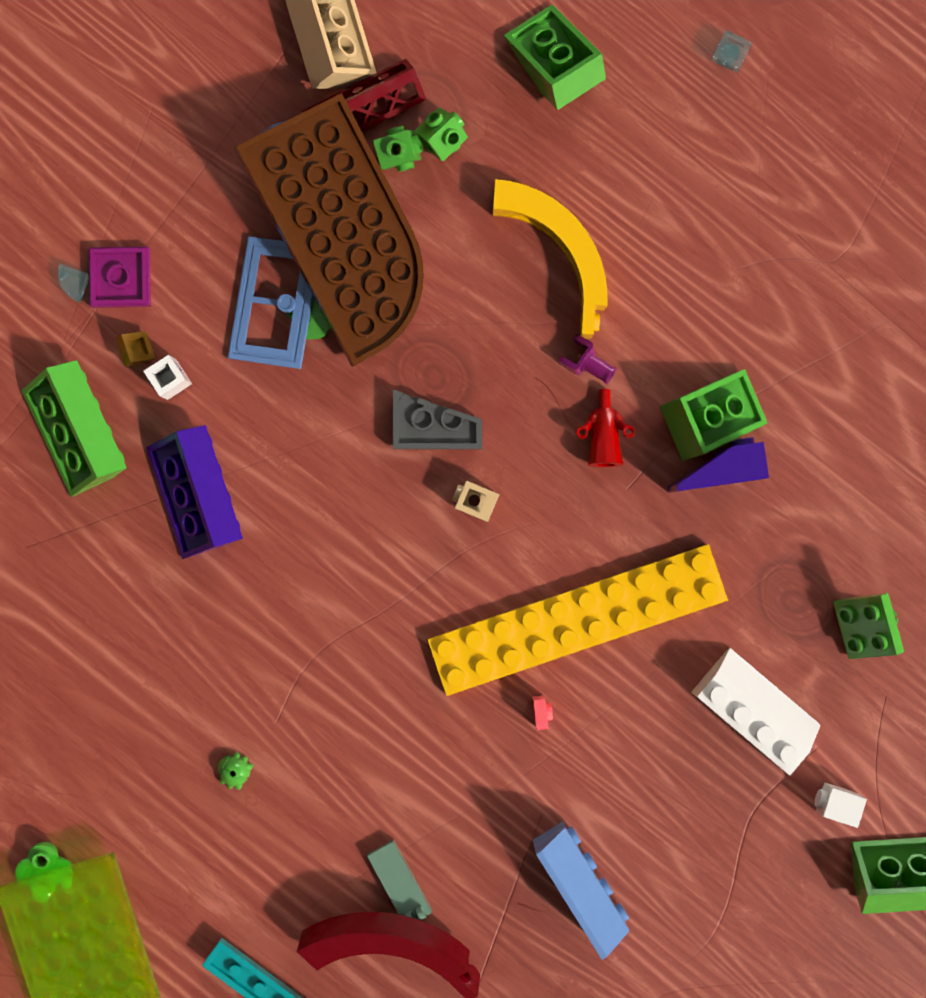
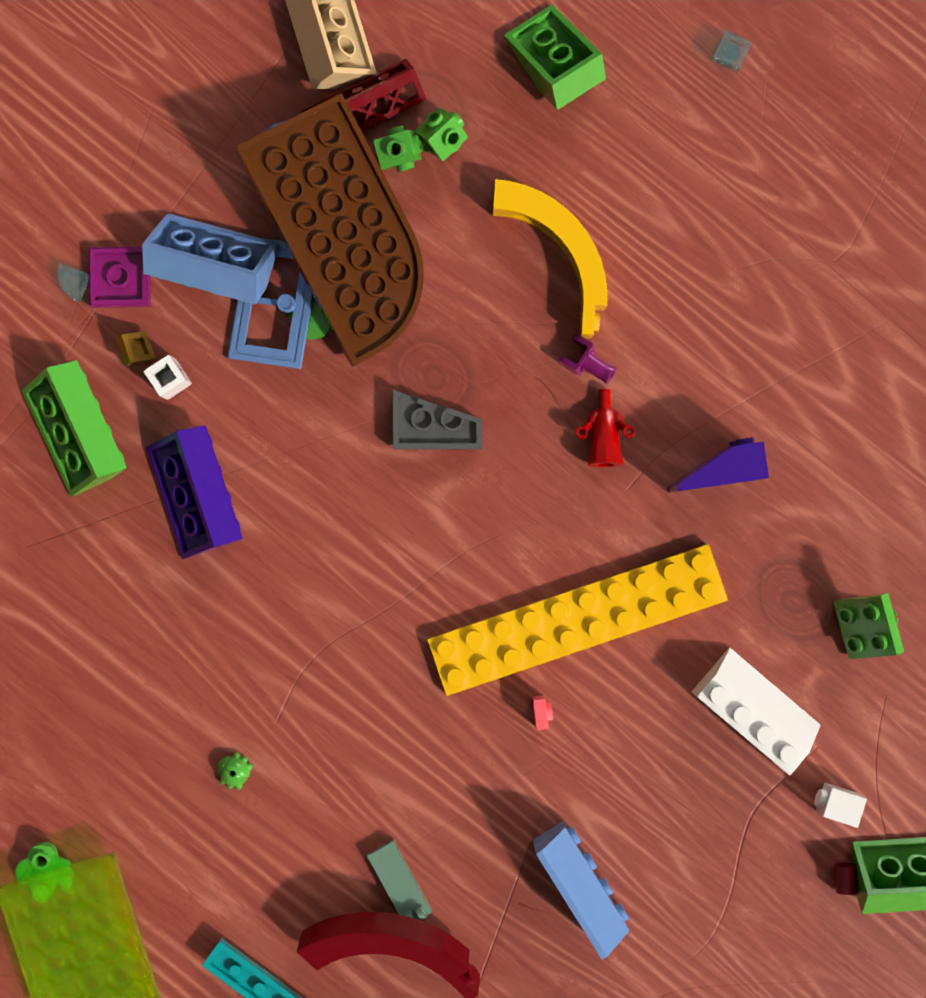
tan brick [452,480,500,522] -> none
bright green slope [659,369,768,461] -> none
none -> medium blue slope [142,213,278,305]
none -> dark red hinge [834,862,858,895]

